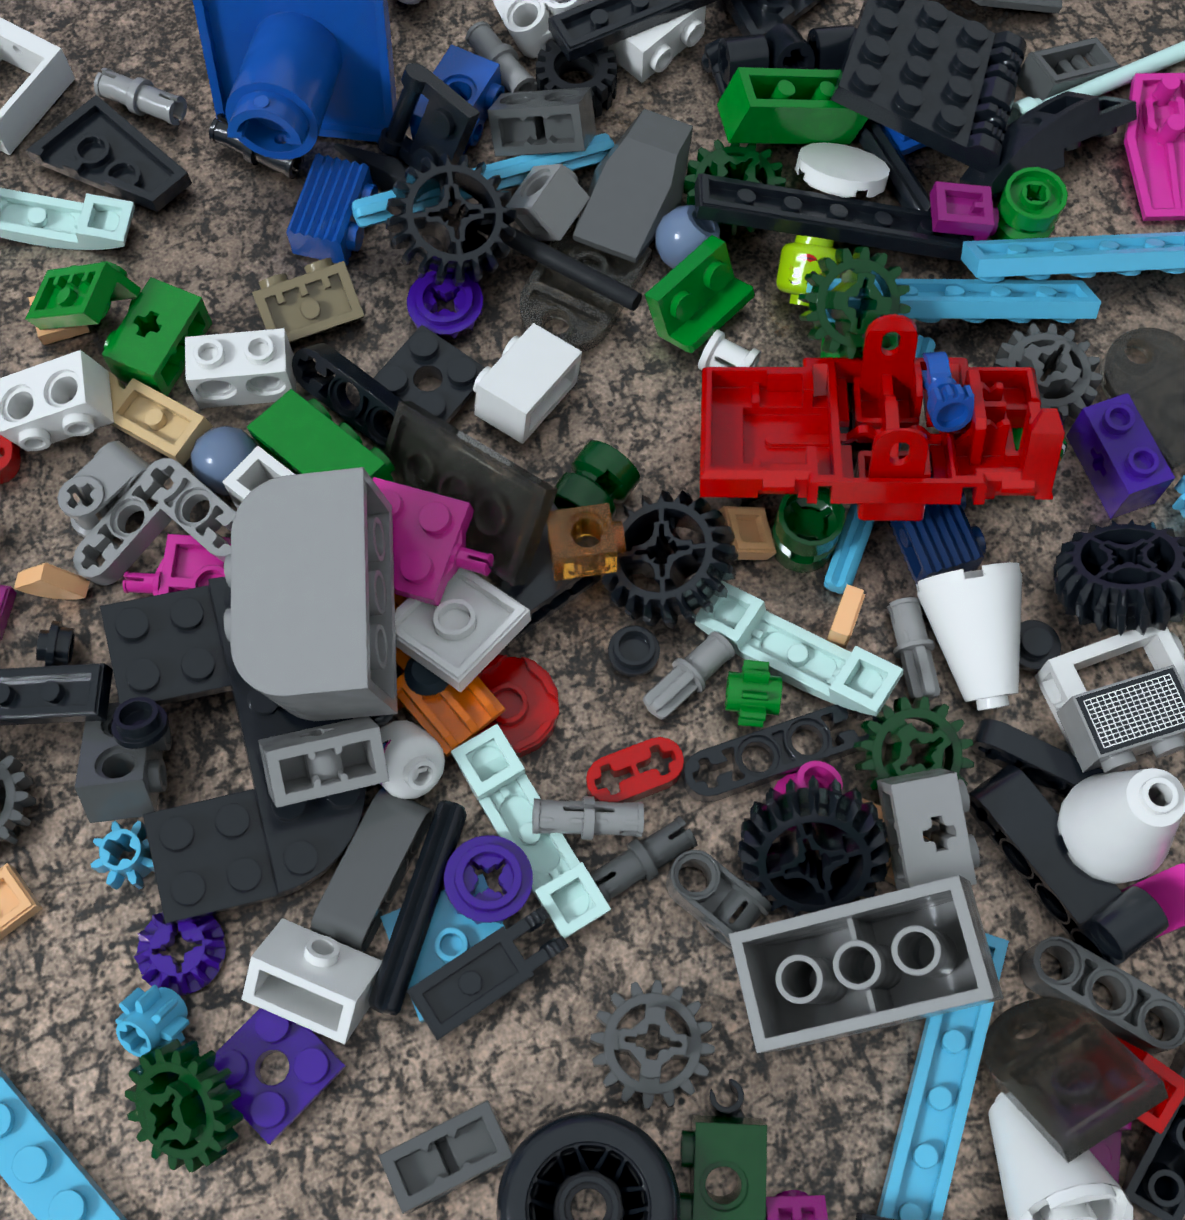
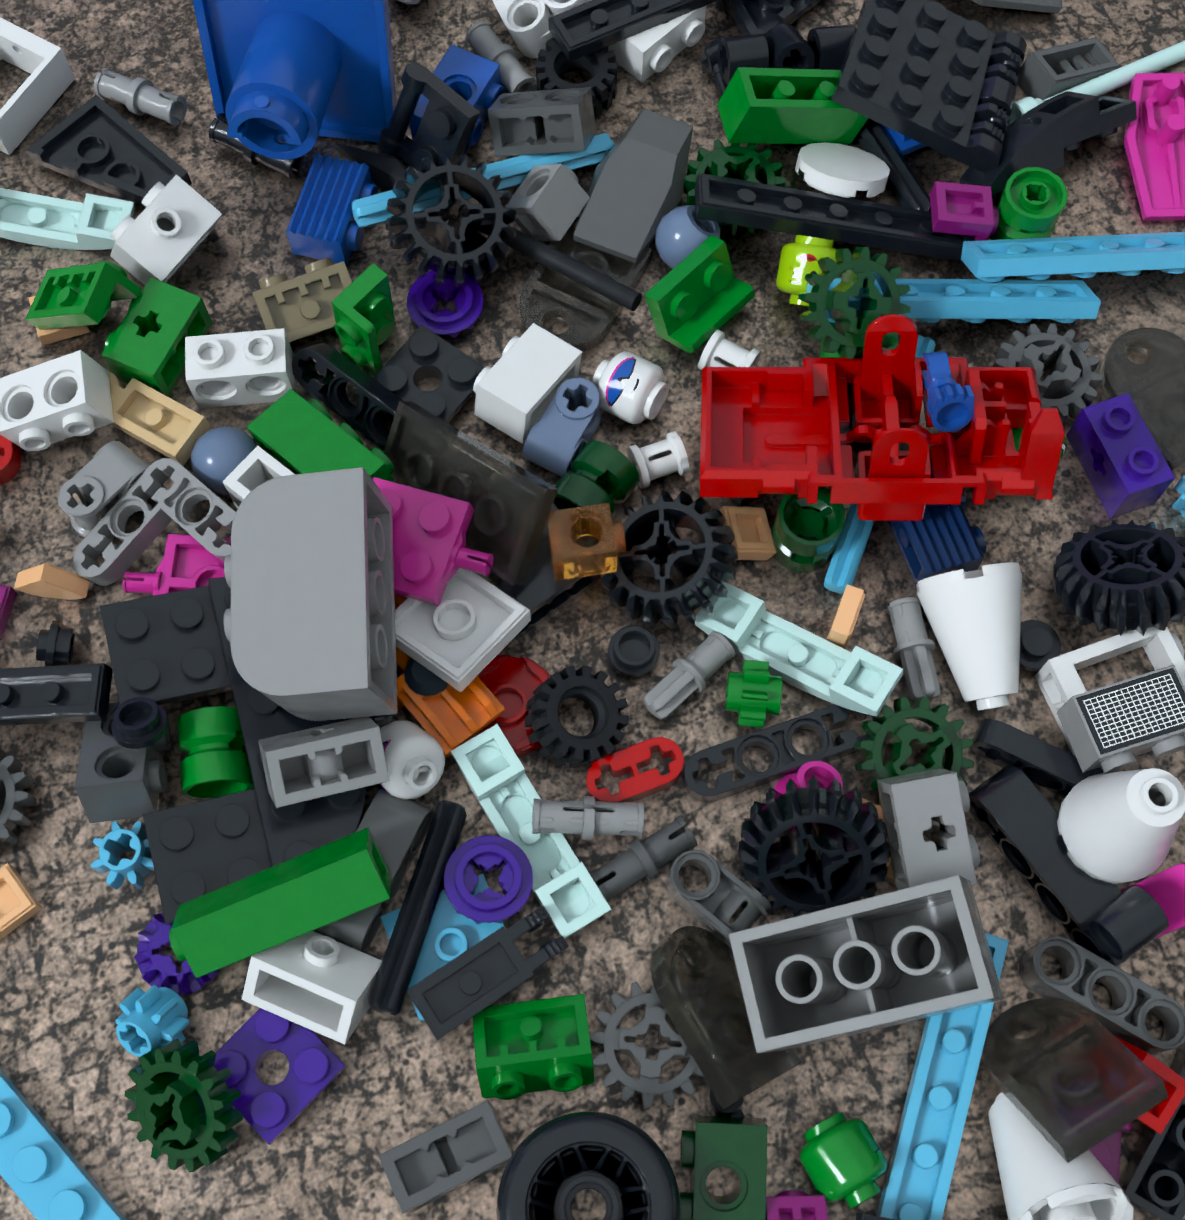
none -> white brick [110,174,222,285]
none -> green brick [169,827,391,978]
none -> green wheel [177,706,253,800]
none -> green bracket [331,263,396,377]
none -> green bracket [473,994,595,1100]
none -> sand blue piece [522,377,601,477]
none -> black tyre [524,665,629,768]
none -> white head [592,351,669,424]
none -> white bush [627,431,690,489]
none -> clear smoke tile [651,926,802,1109]
none -> green head [799,1112,888,1209]

